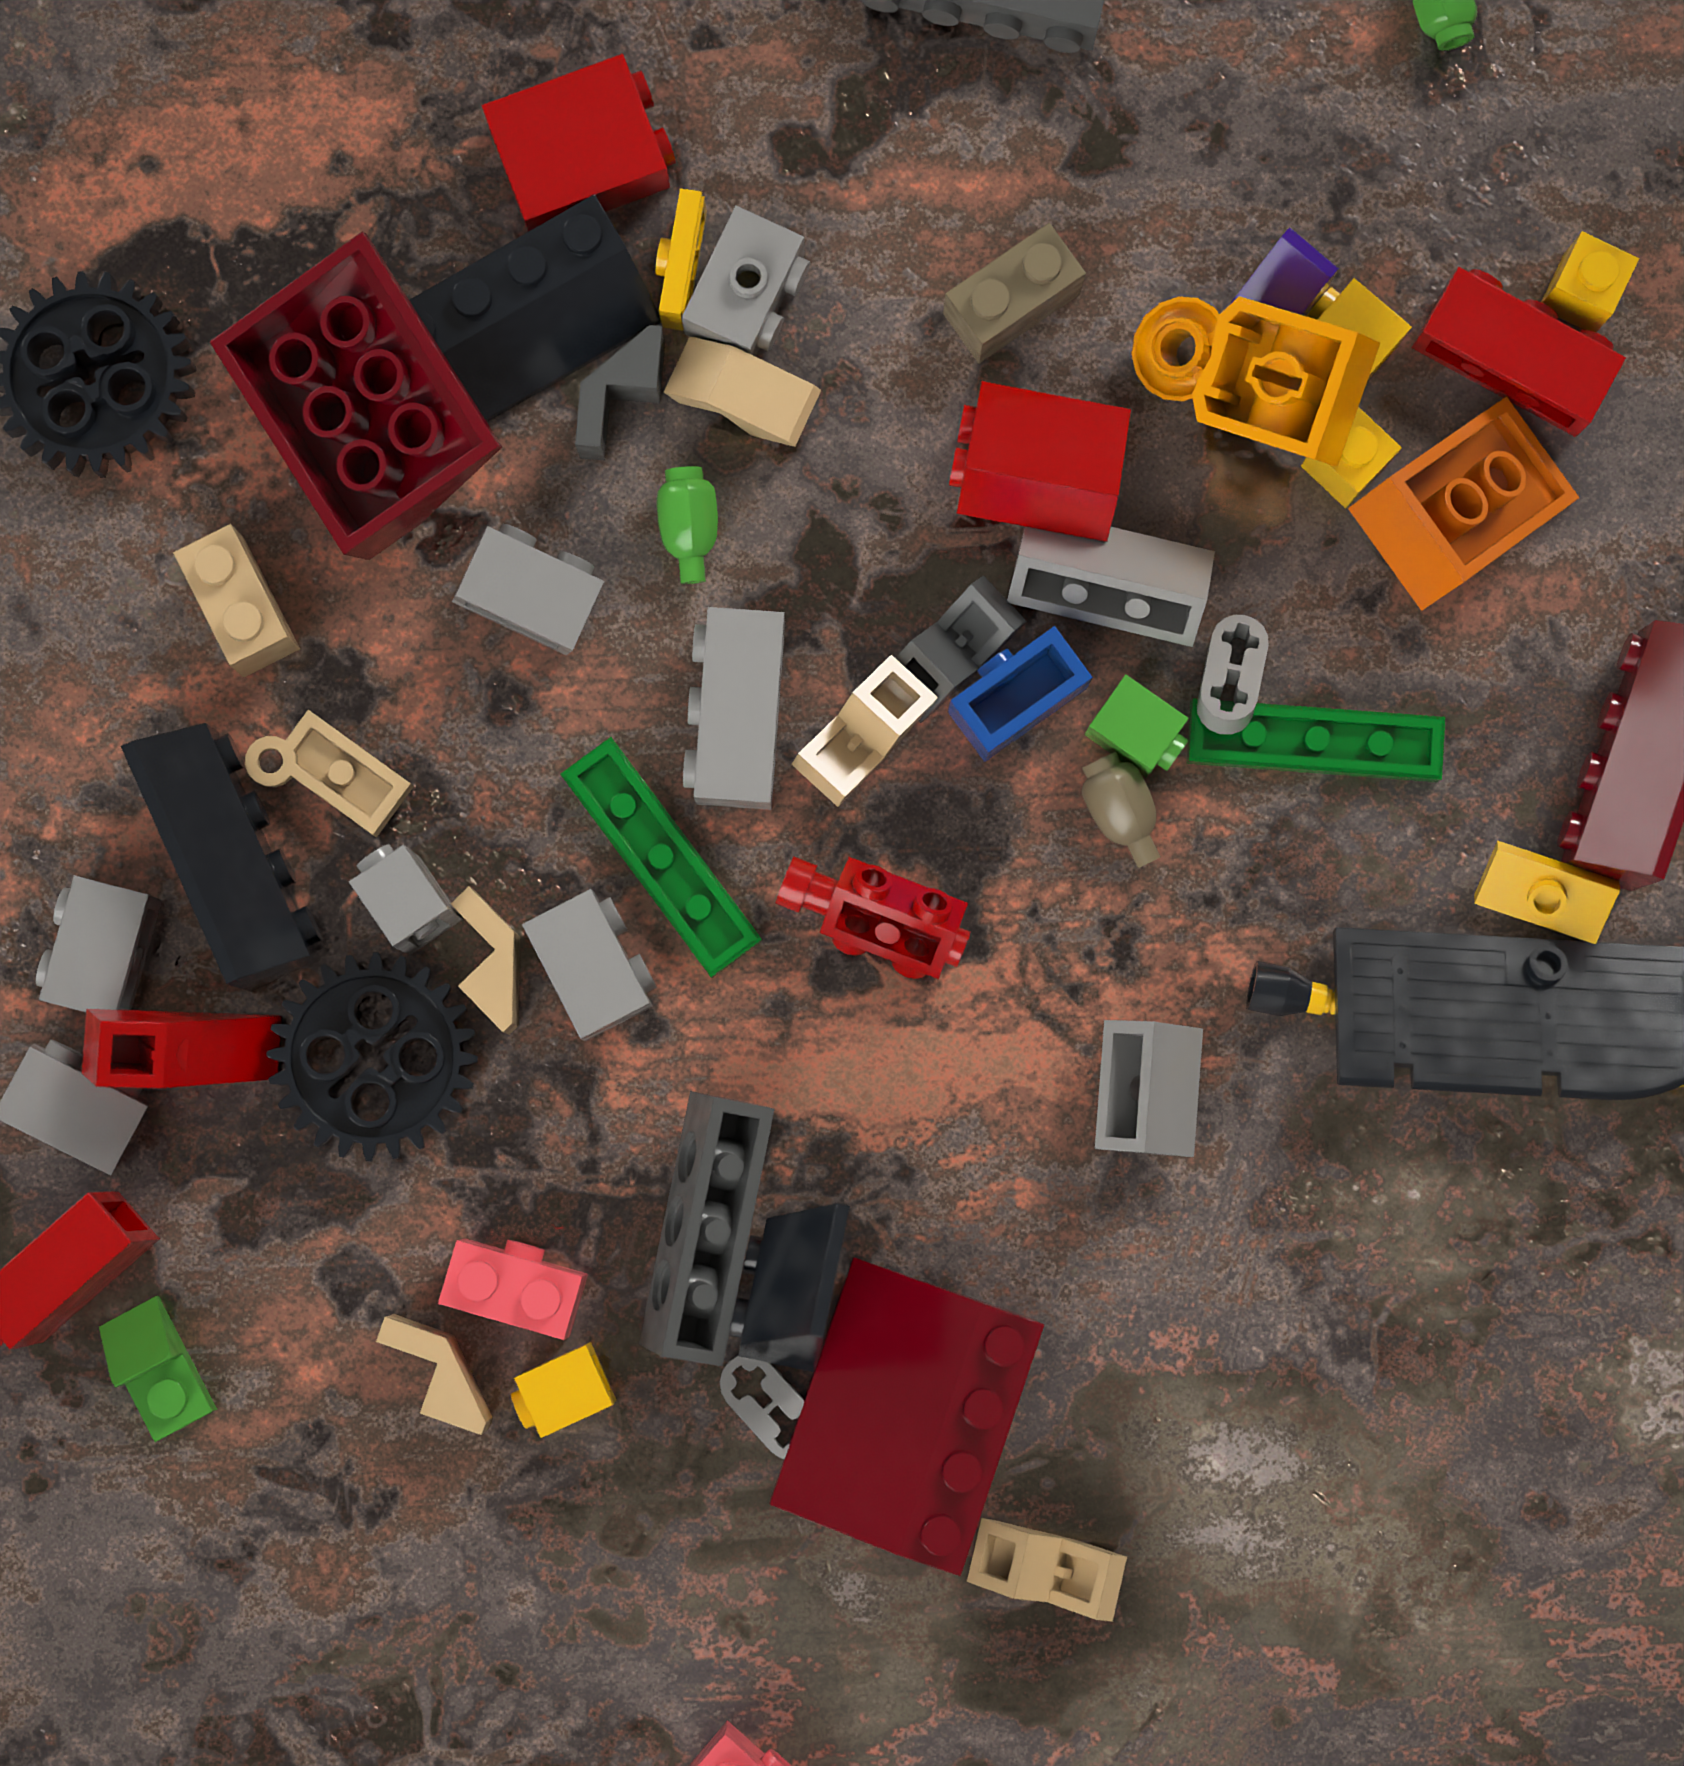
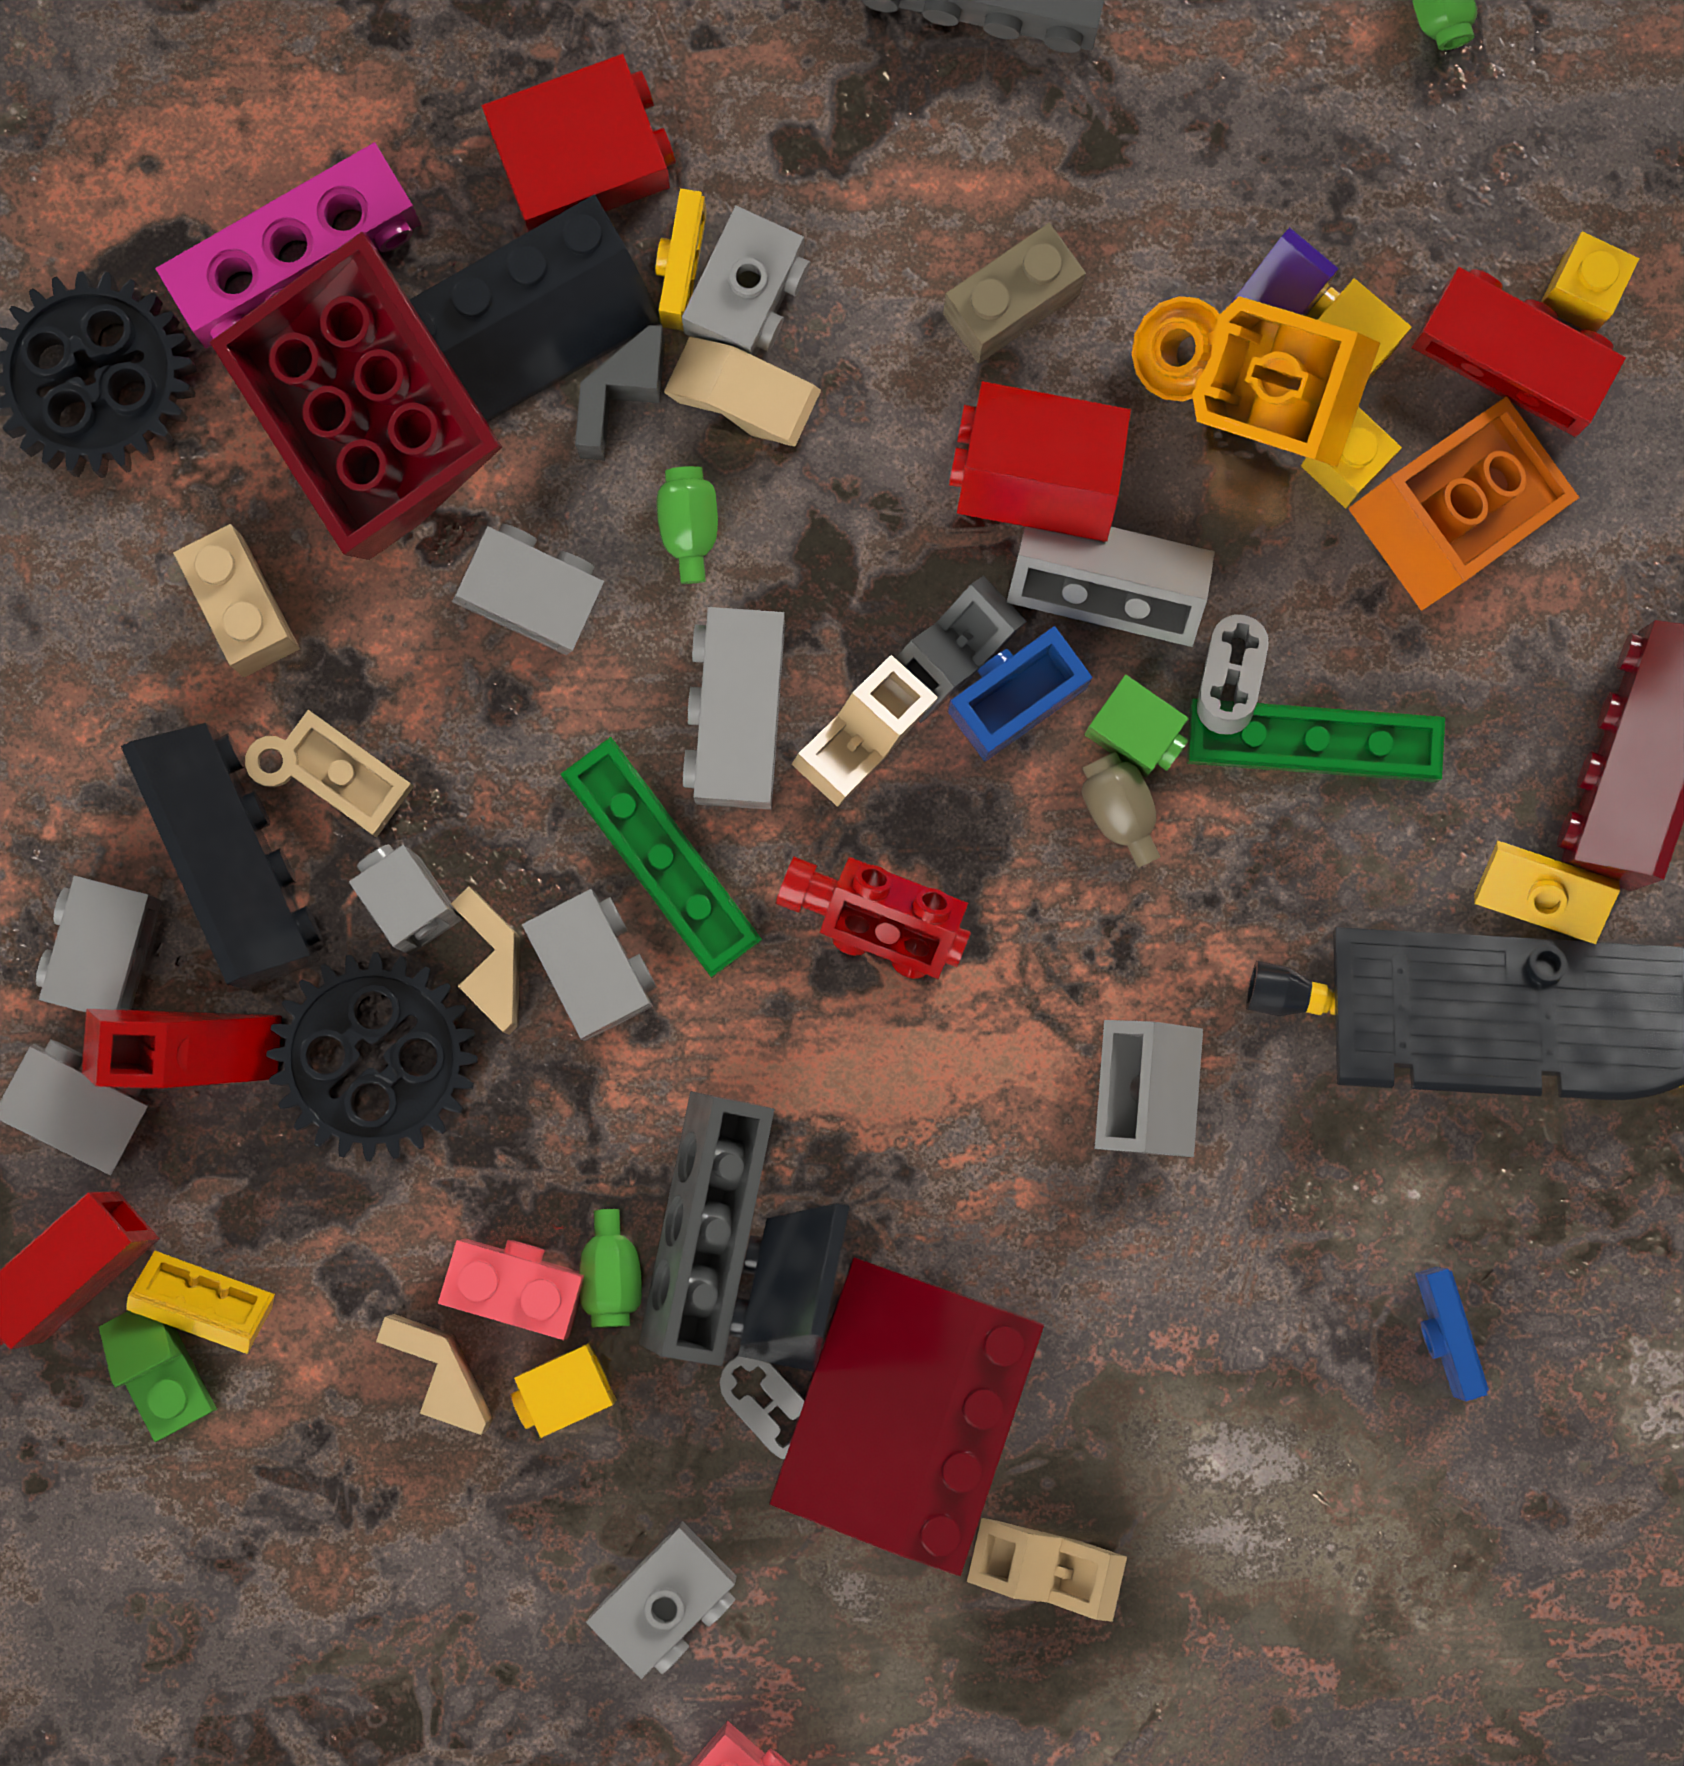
none -> yellow plate [126,1251,275,1354]
none -> dark pink brick [155,142,421,349]
none -> bright green plant [579,1209,642,1328]
none -> light grey brick [586,1521,737,1679]
none -> blue plate [1415,1267,1489,1401]

